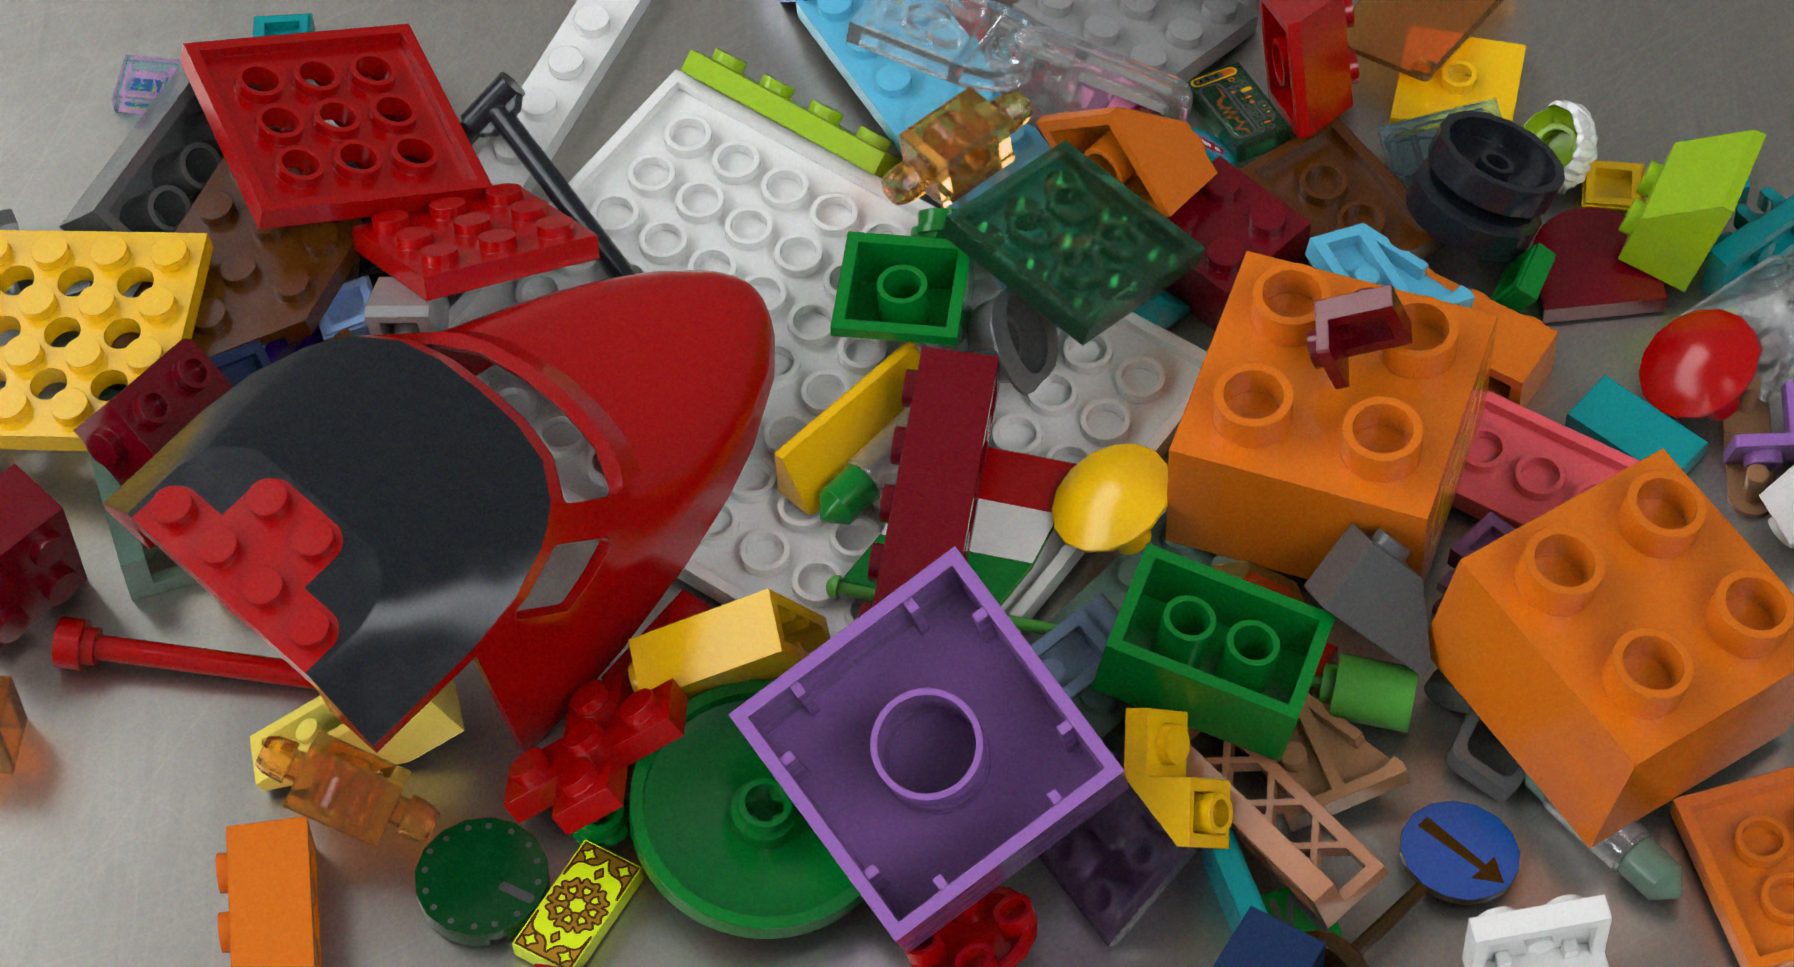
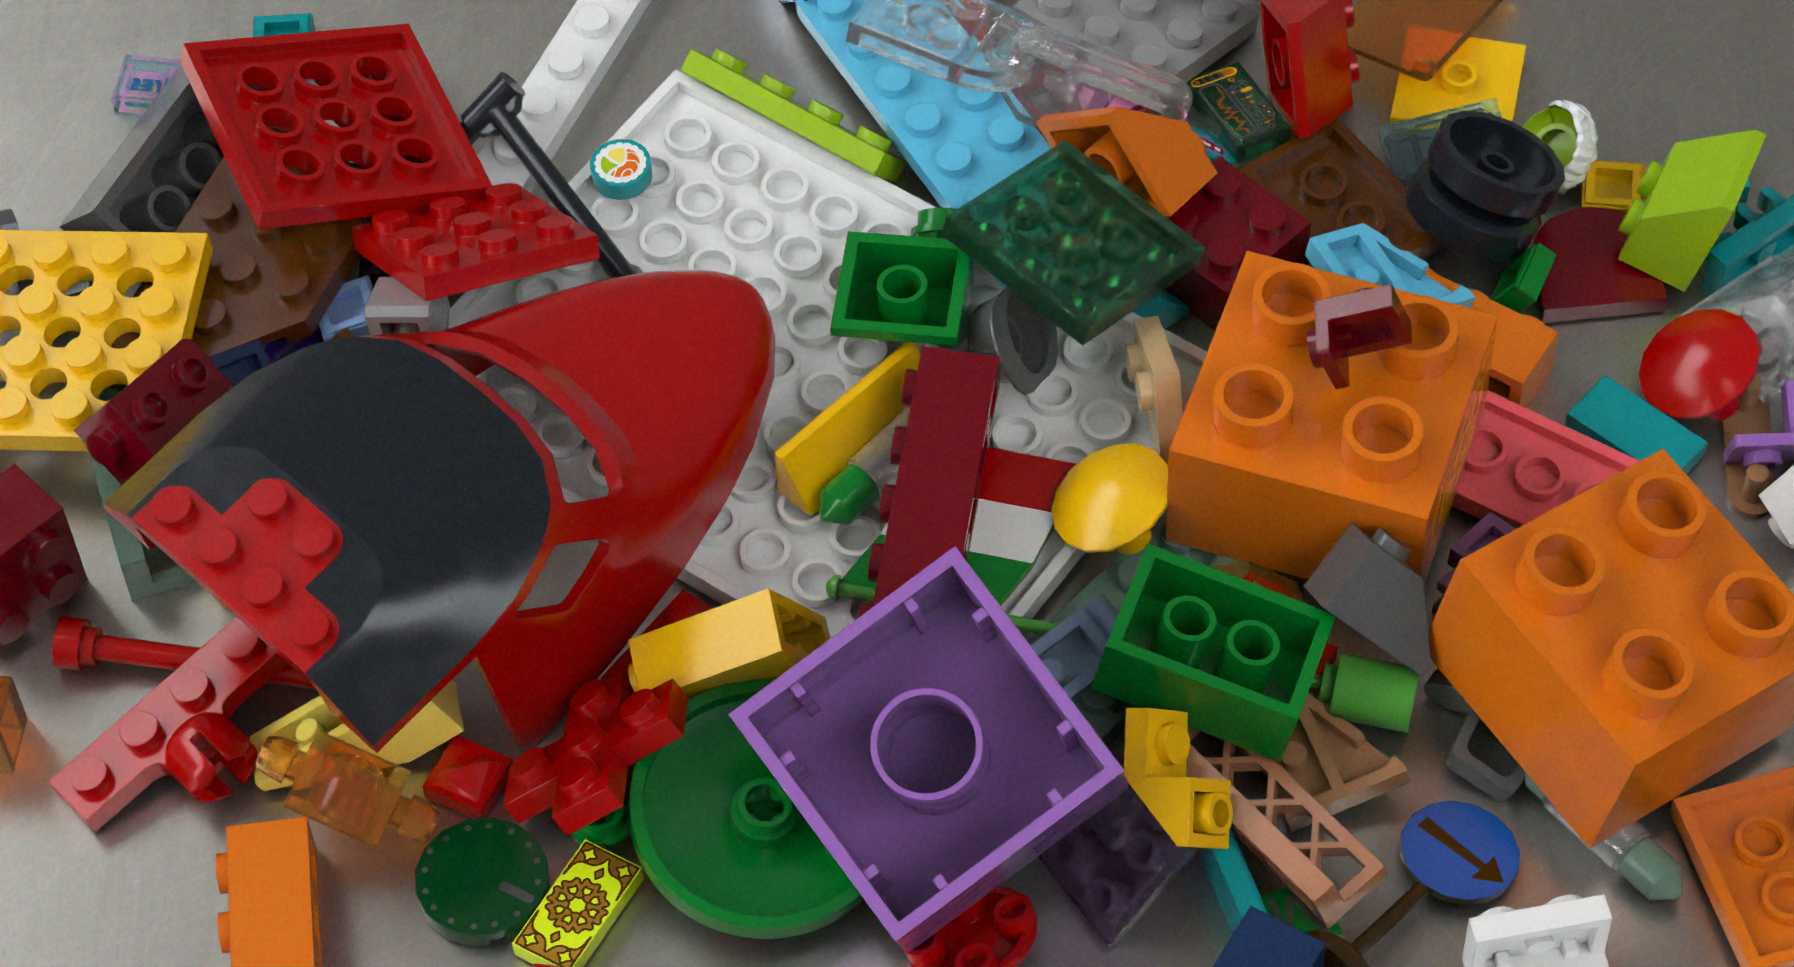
clear orange piece [881,86,1032,208] -> none
none -> red plate [48,617,288,832]
none -> red tile [422,735,513,819]
none -> tile [590,139,652,200]
none -> tan wing [1125,316,1183,465]

